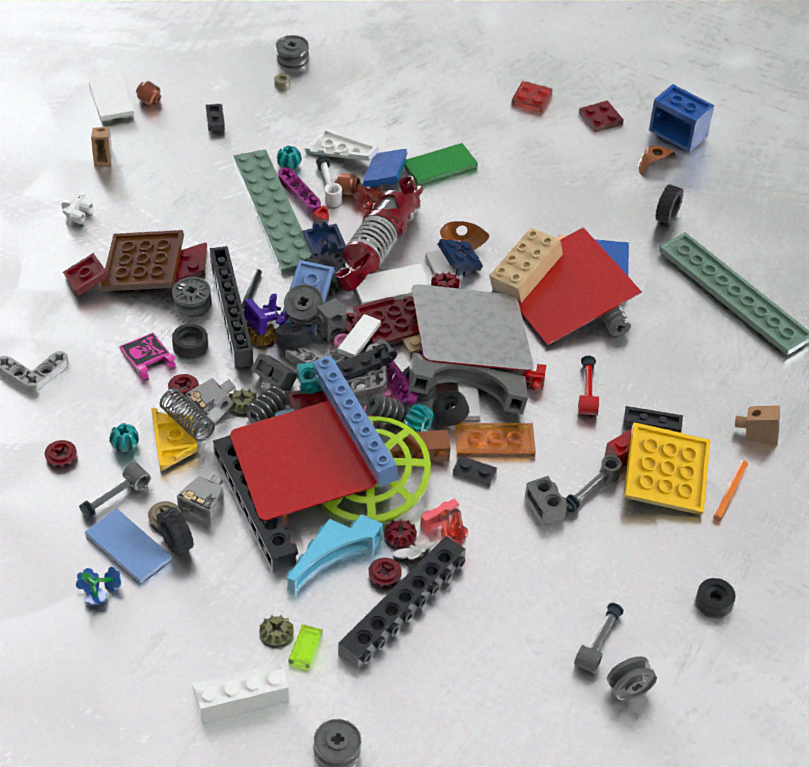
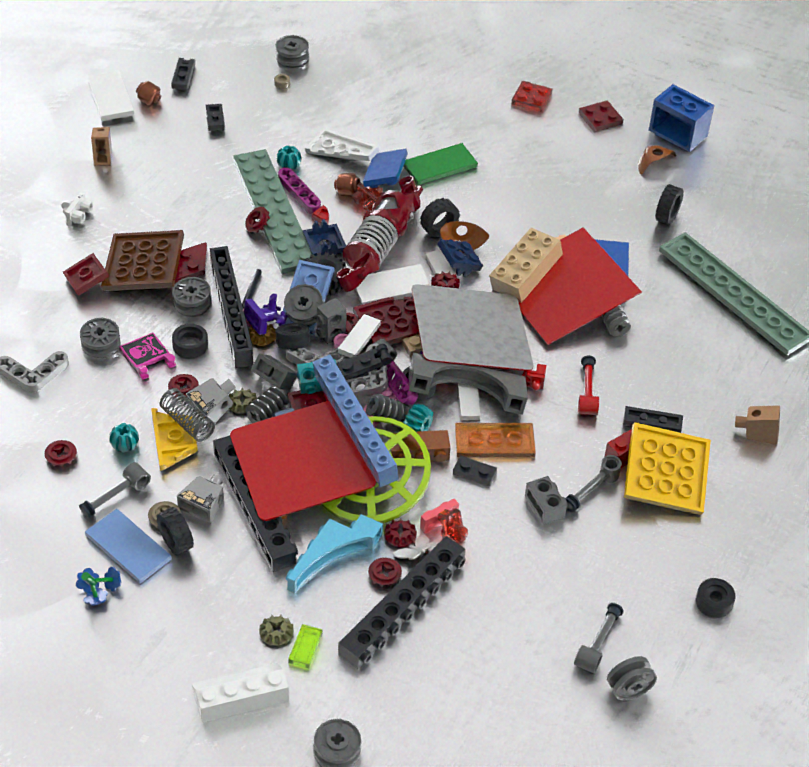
white piece [316,156,342,208] -> none
black tyre [432,390,469,426] -> none
orange bar [713,460,748,521] -> none
none -> dark grey wheel [80,317,121,358]
none -> black plate [171,58,195,90]
none -> dark red gear [245,207,270,233]
none -> black tyre [420,198,460,238]

